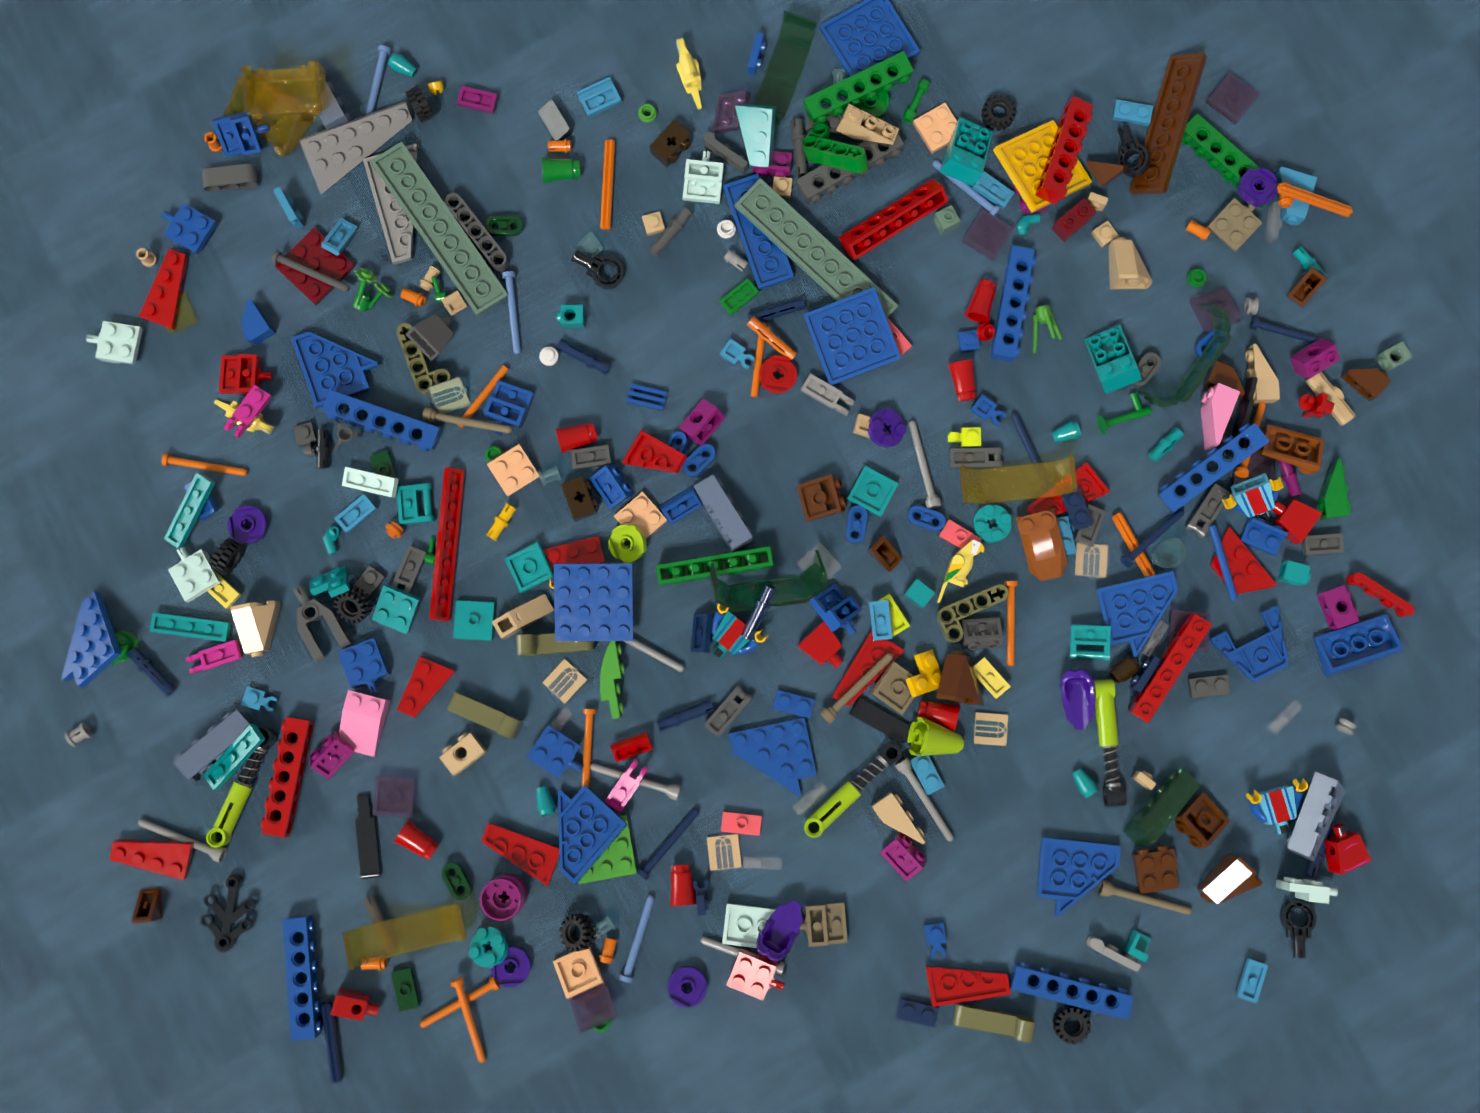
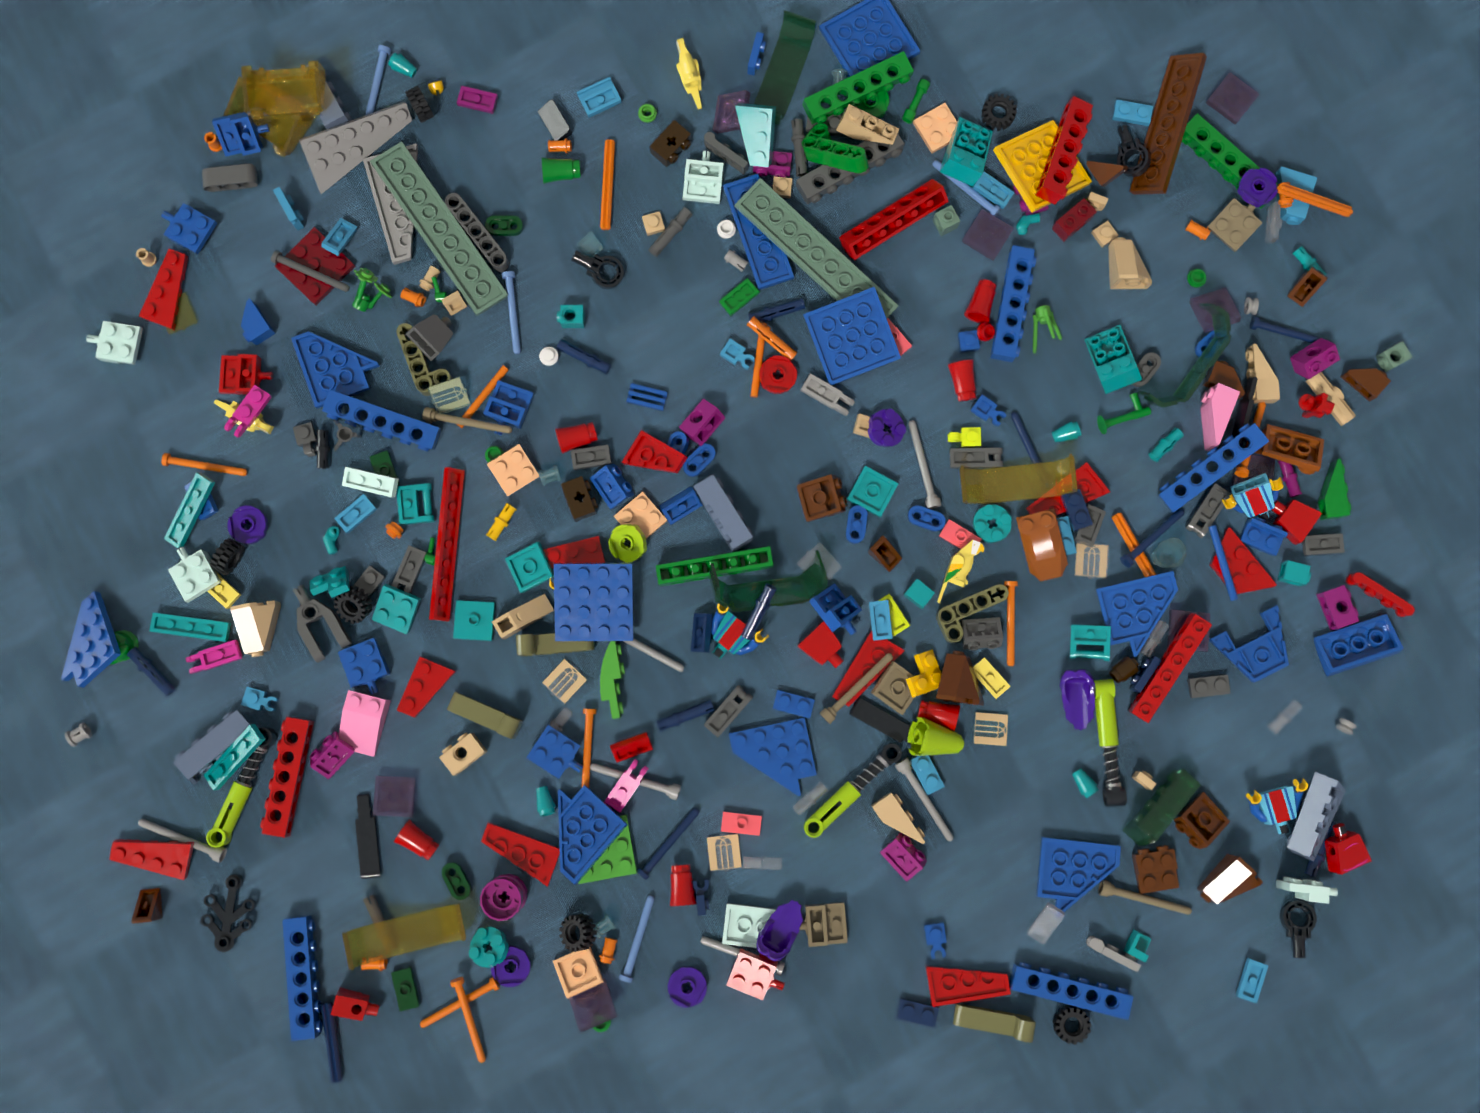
none -> clear plate [1027,902,1065,945]

